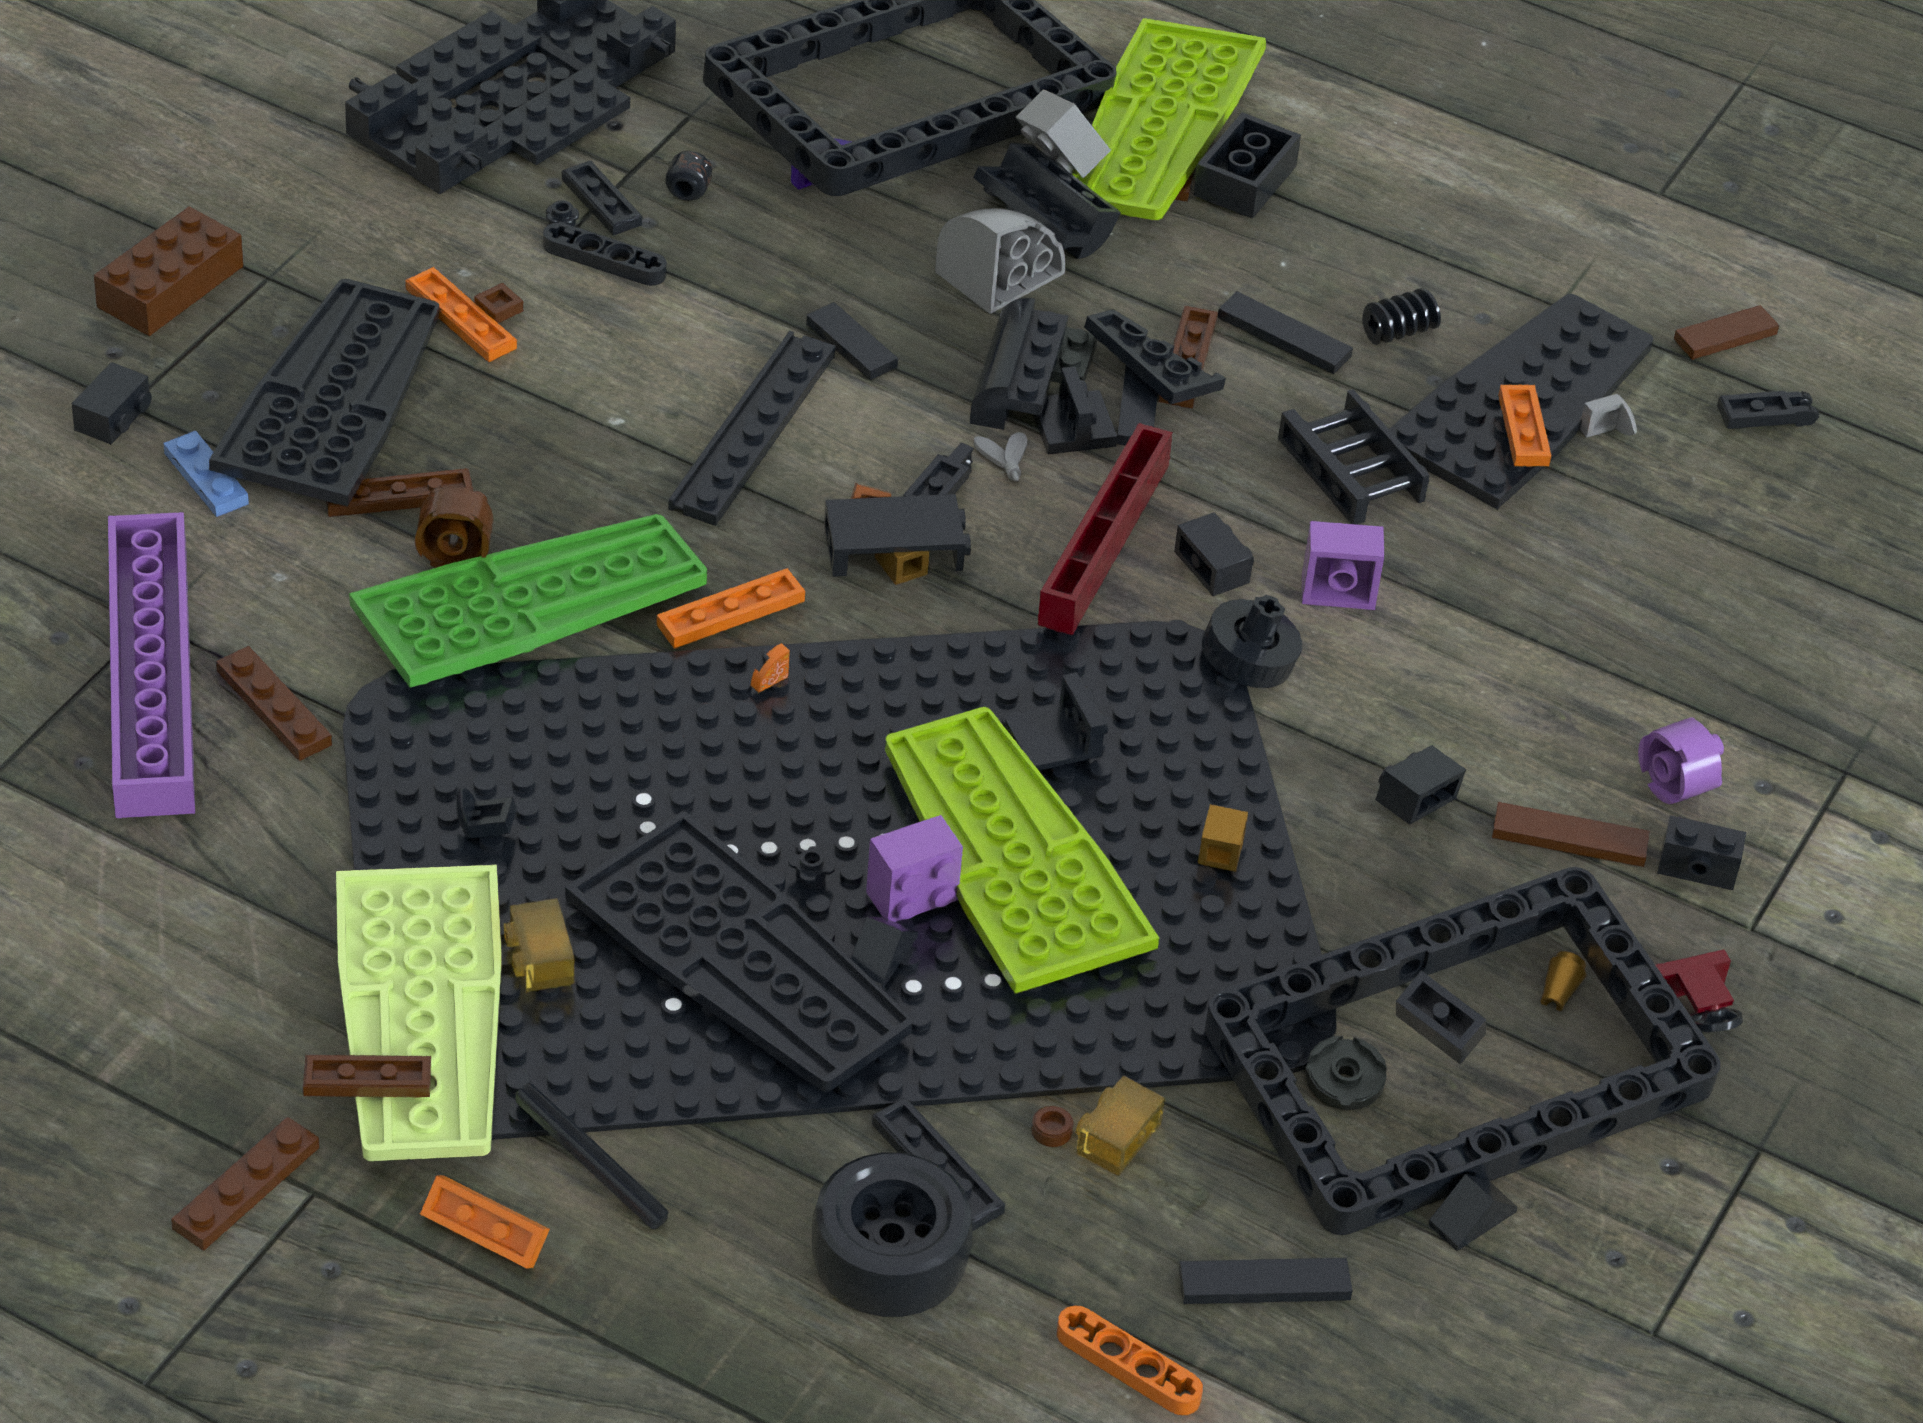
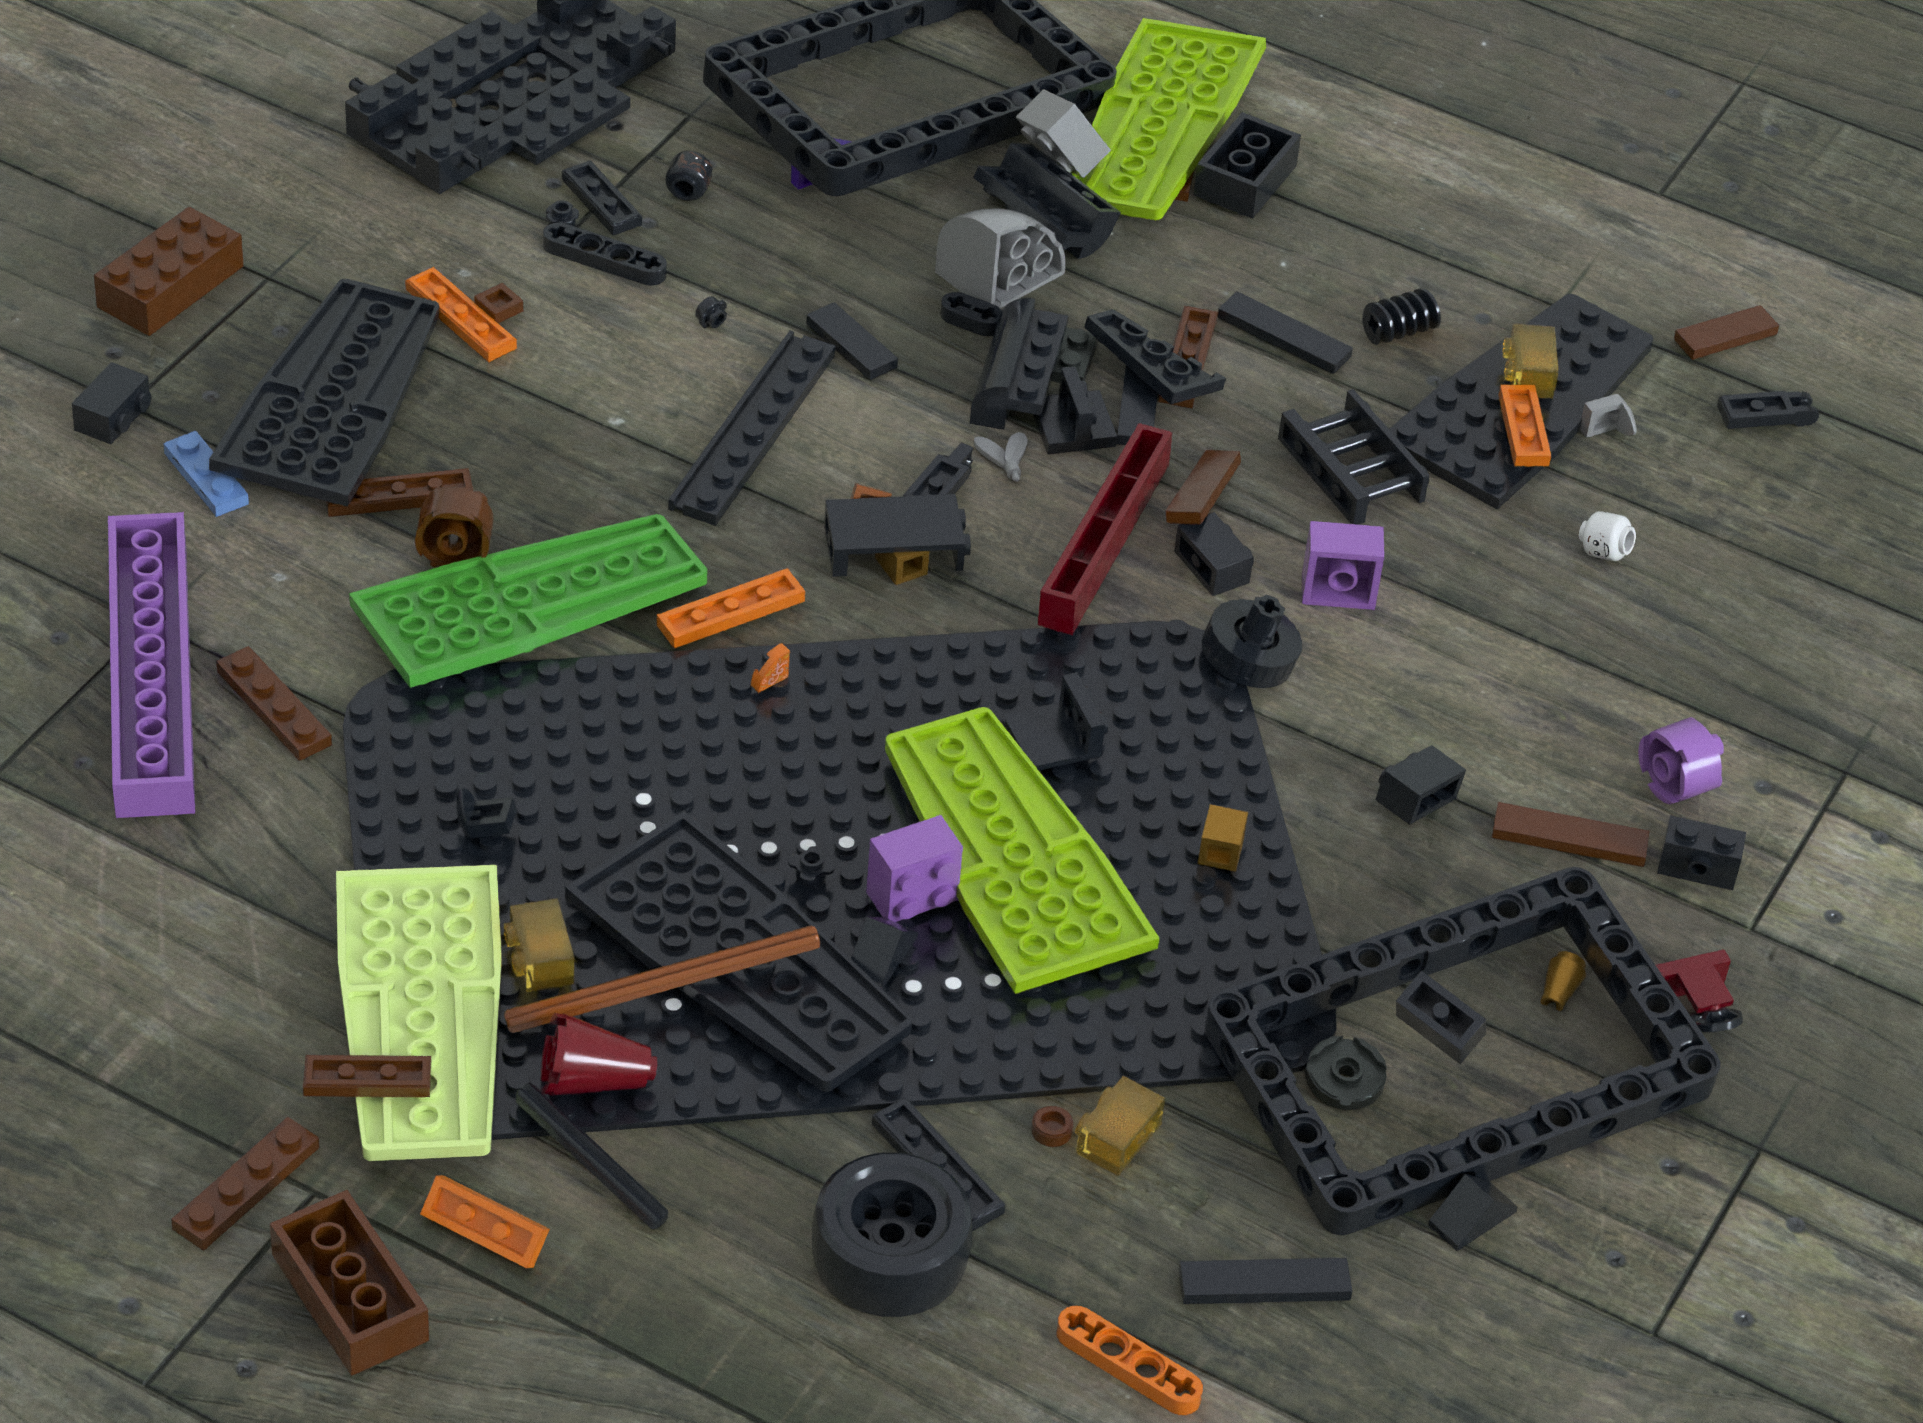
none -> reddish brown brick [270,1190,429,1376]
none -> dark orange axle [504,925,820,1033]
none -> dark red cone [540,1012,657,1096]
none -> black plate [695,296,727,329]
none -> black beam [940,292,1002,336]
none -> reddish brown tile [1165,450,1241,525]
none -> clear yellow brick [1503,324,1558,399]
none -> white head [1579,511,1636,561]

